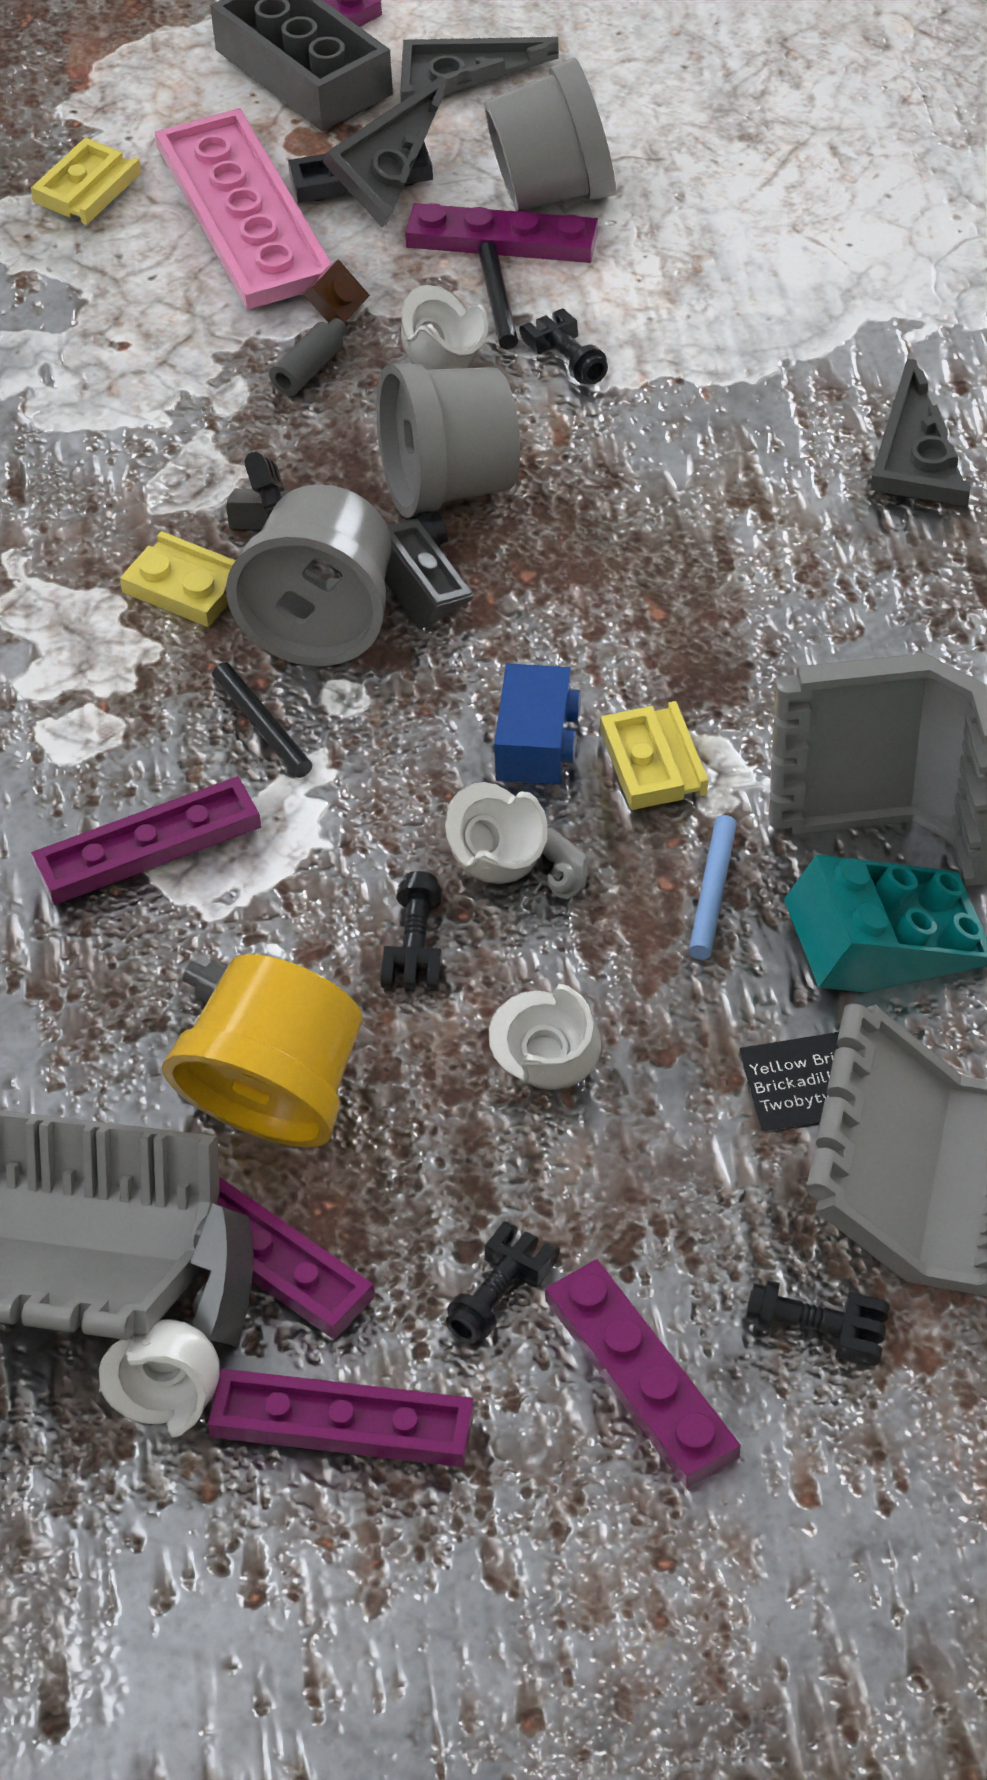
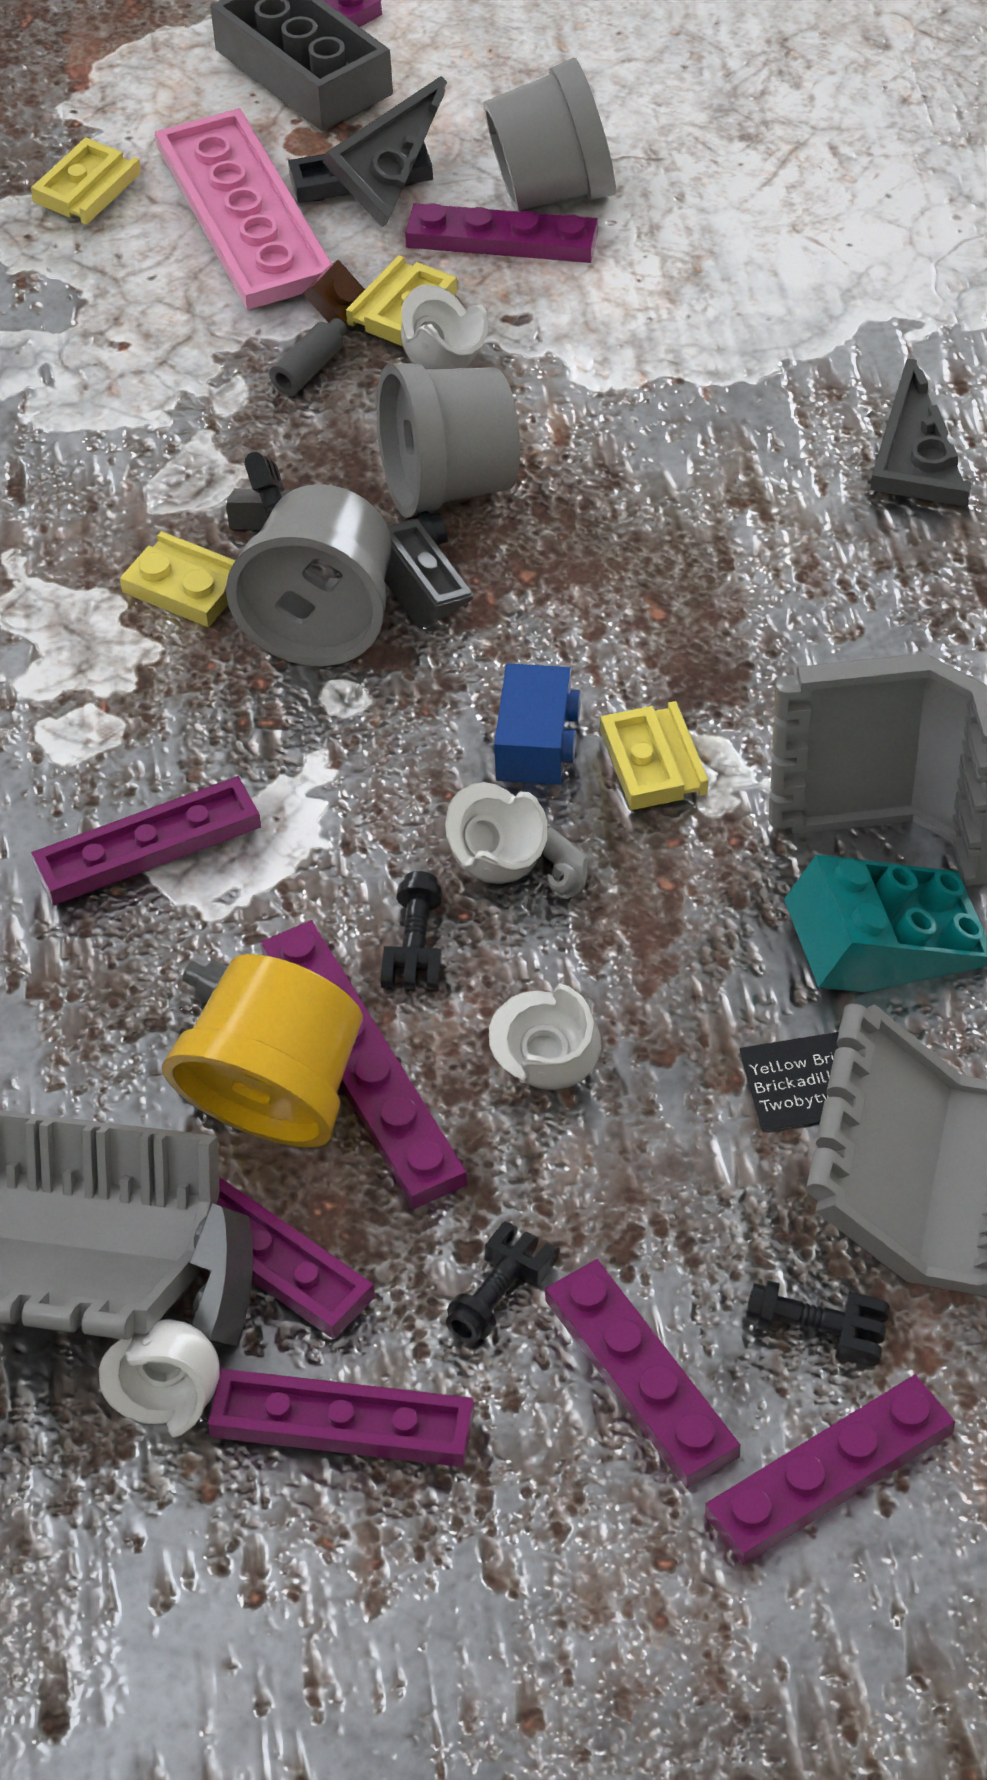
black bar [212,662,312,778] -> none
dark grey wing [400,37,559,102] -> none
black bar [478,242,518,350] -> none
black hinge [519,308,608,384] -> none
light blue bar [688,815,737,960] -> none
none -> magenta plate [260,920,467,1209]
none -> light yellow plate [346,255,458,346]
none -> magenta plate [705,1374,955,1565]

